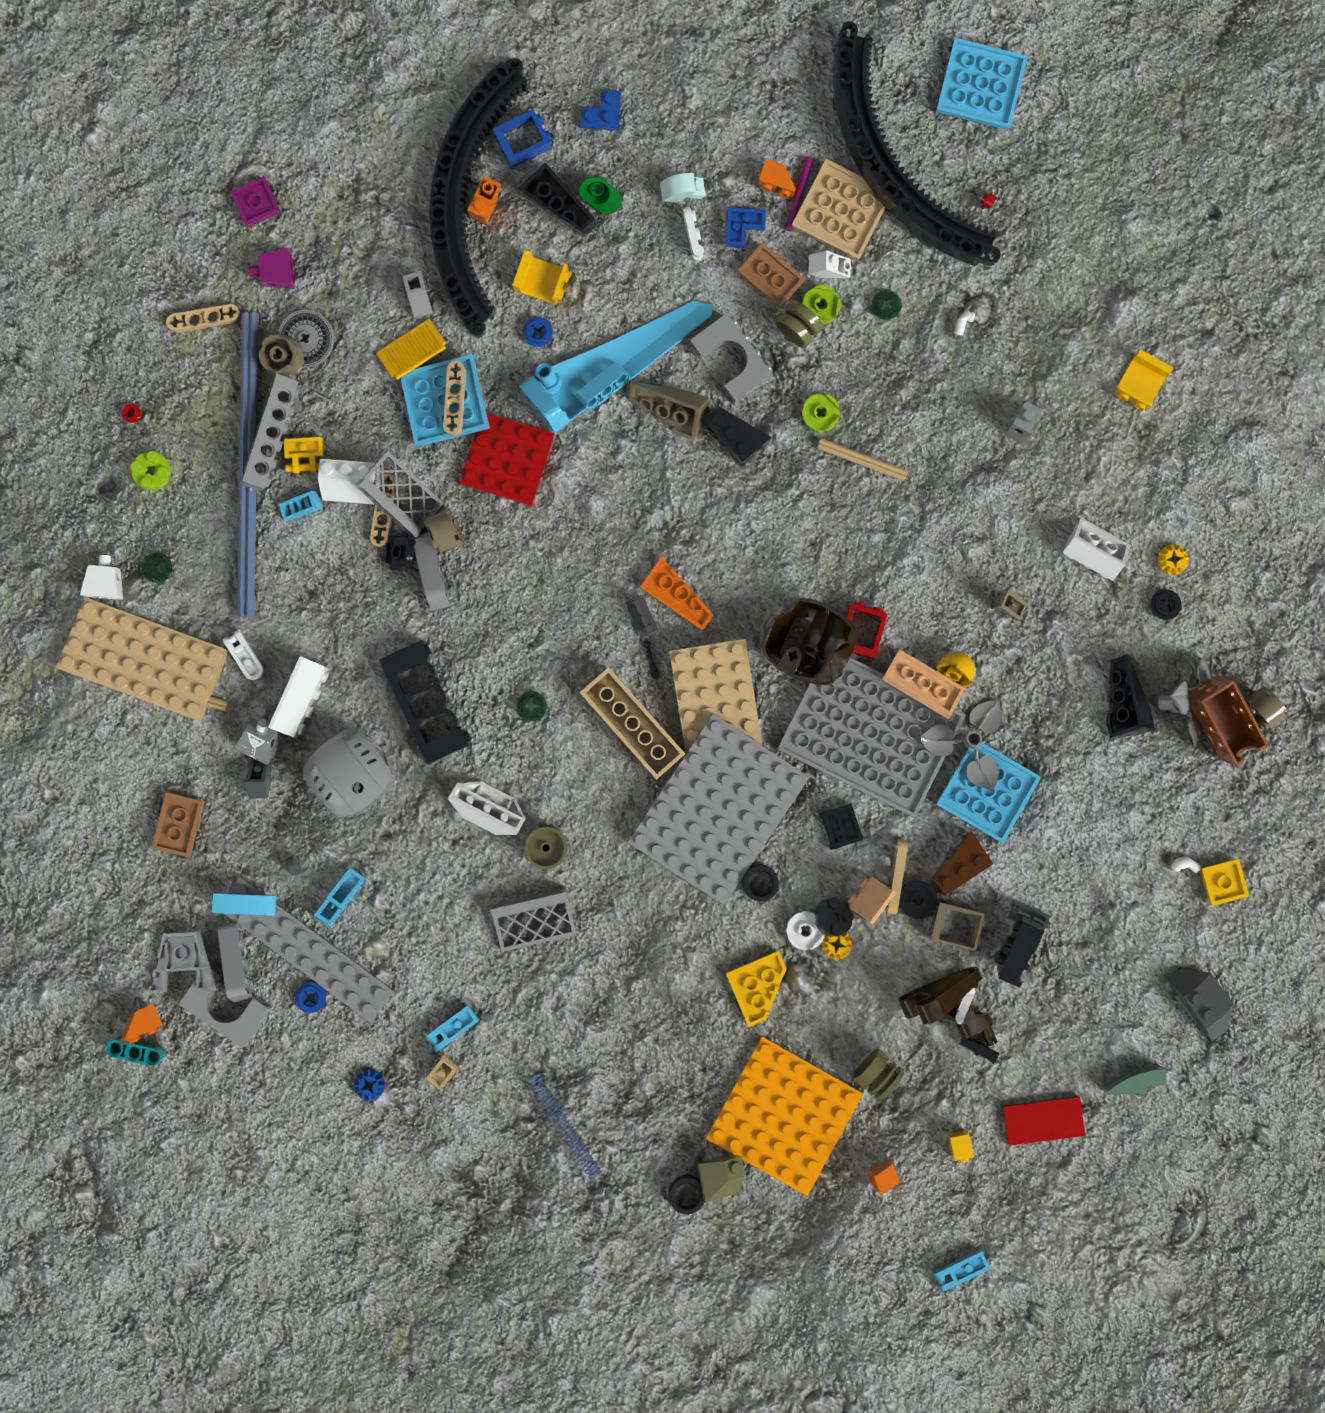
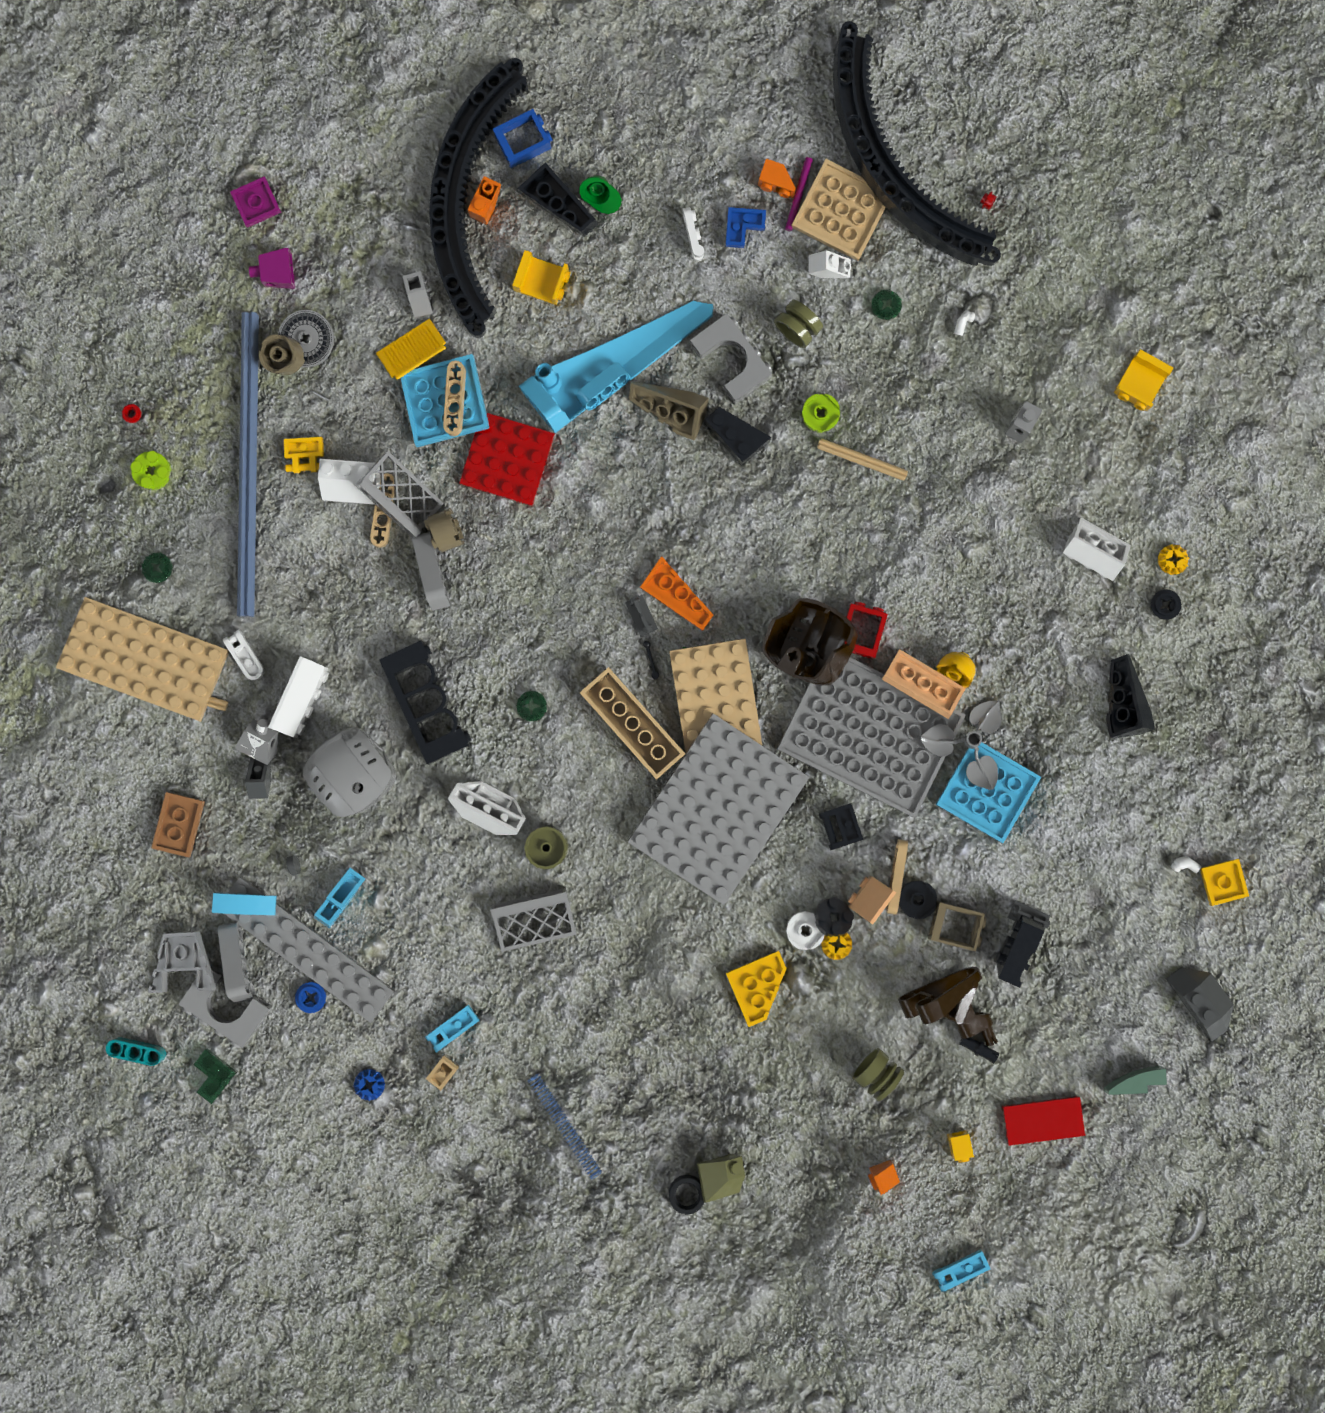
white torso [80,555,123,600] -> none
orange slope [120,1004,163,1045] -> none
tan beam [166,304,241,333] -> none
light grey brick [239,374,300,492] -> none
medium azure slope [278,491,323,522] -> none
black plate [384,532,416,572] -> none
blue gear [523,317,553,348] -> none
blue plate [580,90,621,131] -> none
light aqua brick [660,173,706,203] -> none
light orange plate [705,1036,863,1196] -> none
medium nougat plate [737,242,805,309] -> none
black tyre [742,864,779,902] -> none
lime plate [802,285,841,324] -> none
reddish brown wedge [931,831,993,896] -> none
medium azure plate [936,38,1028,130] -> none
dark tan slope [993,589,1028,621] -> none
light grey plant [1158,658,1211,747] -> none
dark orange piece [1188,675,1269,766] -> none
dark tan brick [1245,686,1289,730] -> none
none -> clear green plate [193,1048,237,1104]

